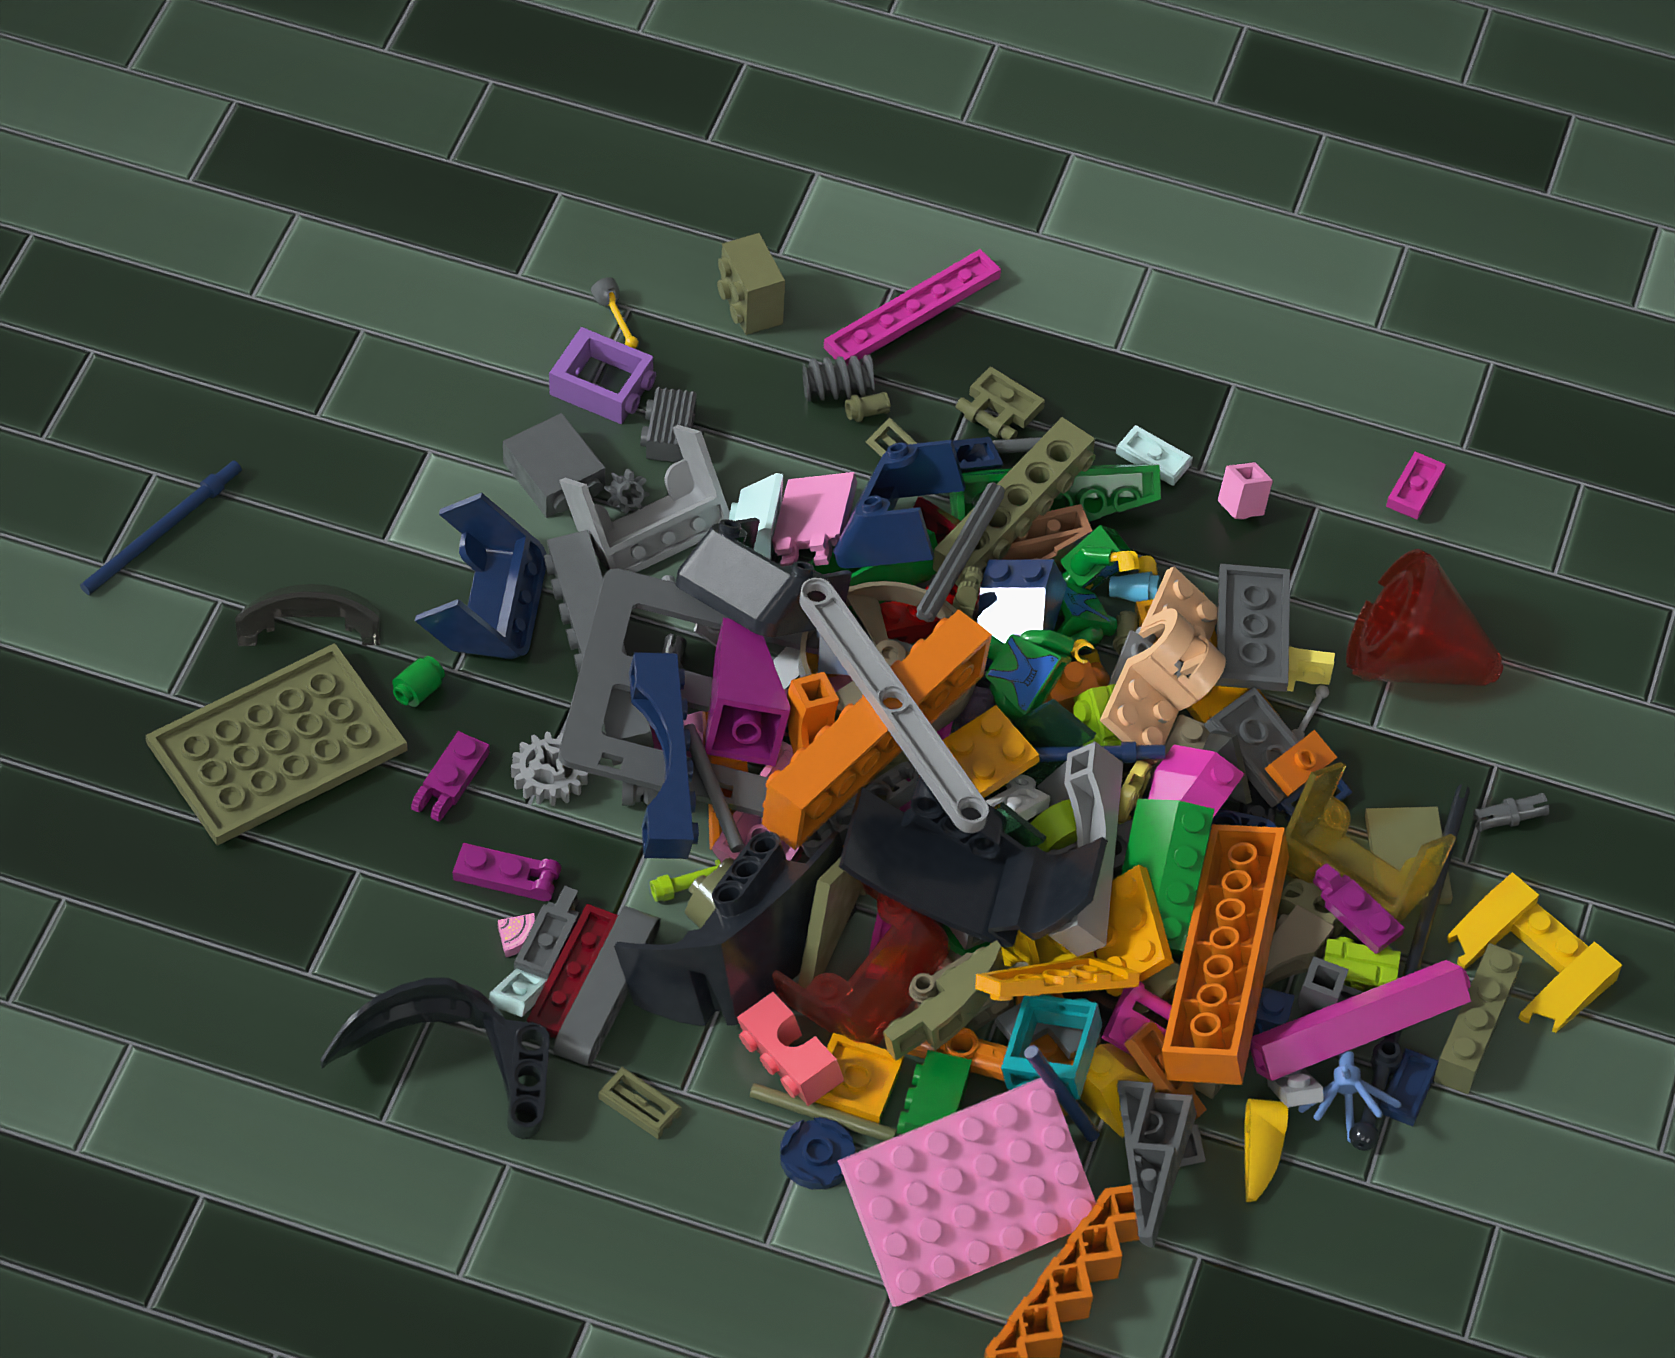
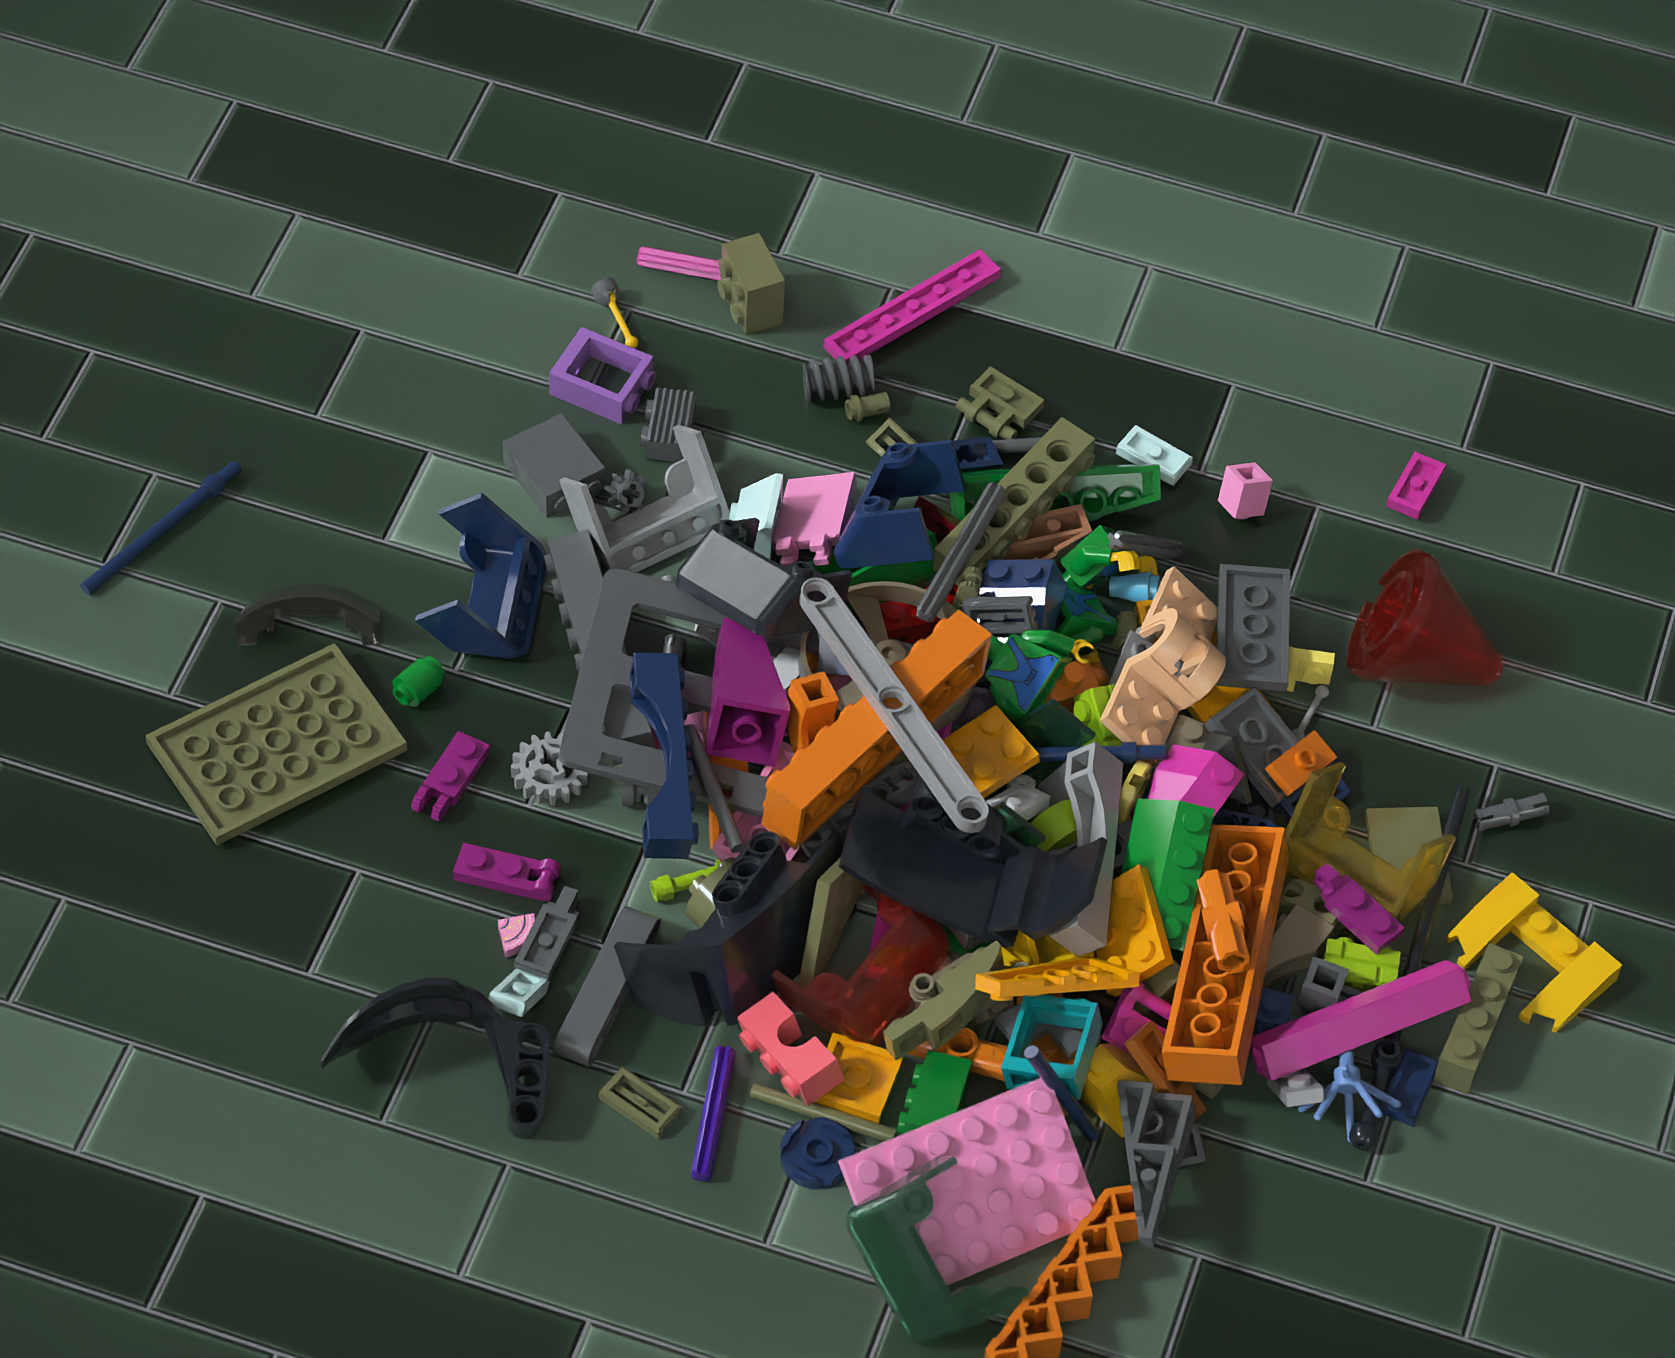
dark red plate [526,904,618,1039] -> none
yellow piece [1244,1099,1288,1202] -> none
none -> dark pink axle [637,246,721,281]
none -> dark purple axle [691,1045,735,1182]
none -> clear green windscreen [846,1156,1029,1345]
none -> dark grey tile [962,596,1039,634]
none -> dark grey axle [1107,530,1184,560]
none -> orange piece [1197,869,1250,974]

